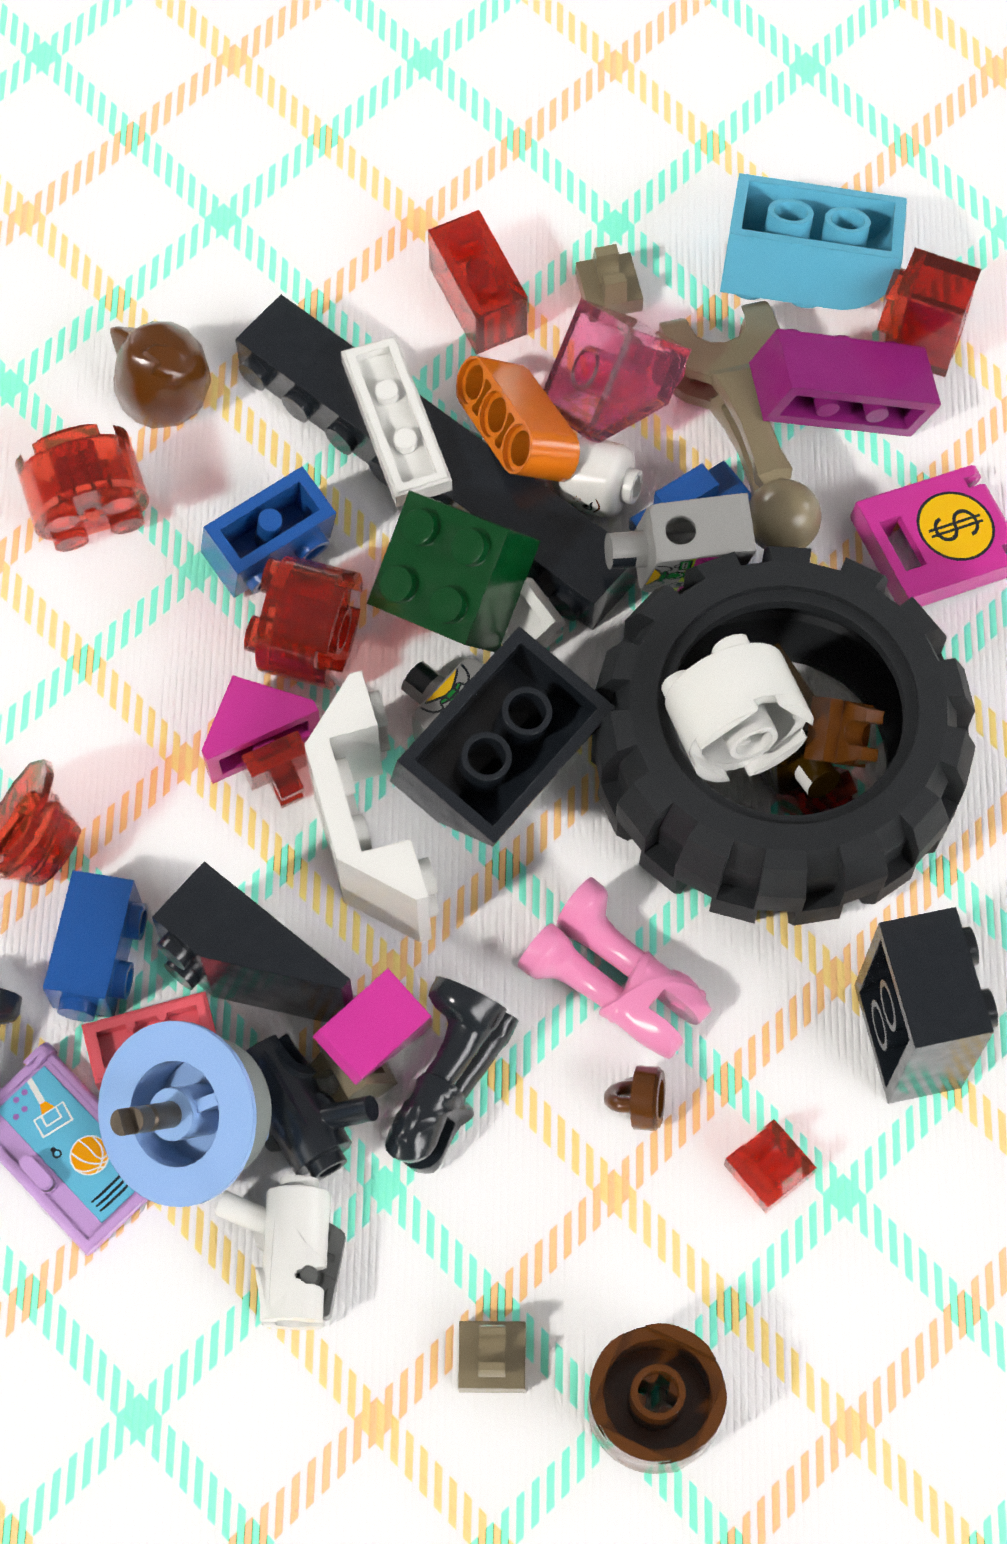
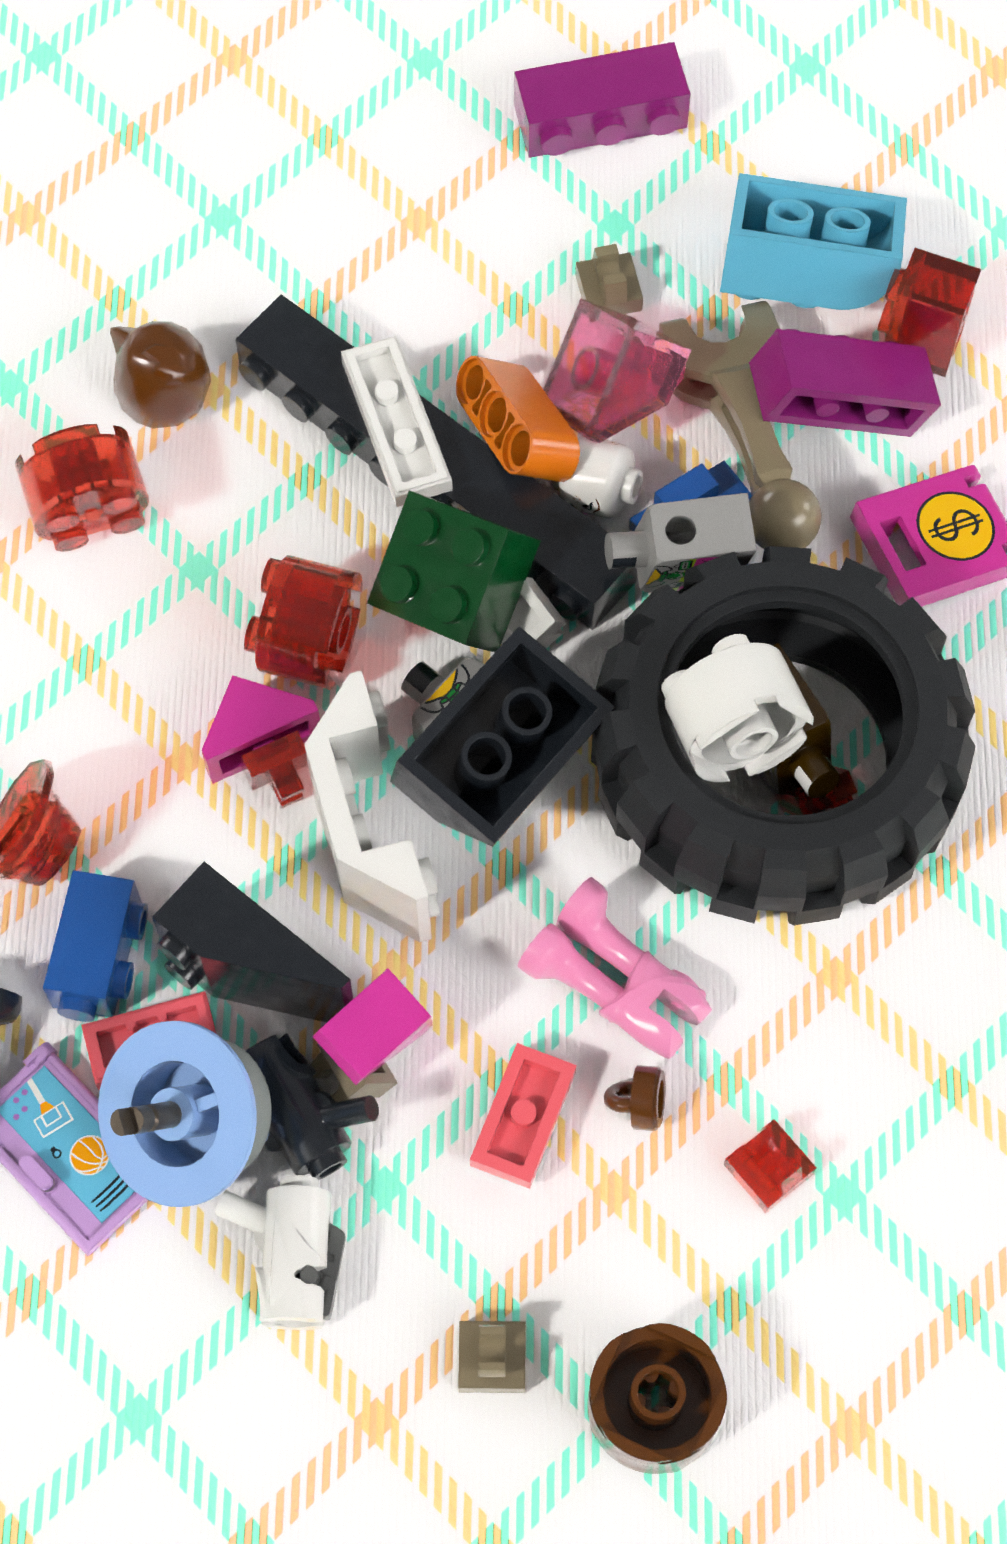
blue brick [201,466,337,598] -> none
black piece [385,976,519,1174] -> none
clear red brick [428,210,528,355] -> none
reddish brown tile [804,696,884,768] -> none
black brick [854,907,998,1104] -> none
none -> coral plate [470,1043,577,1189]
none -> magenta brick [514,42,691,158]

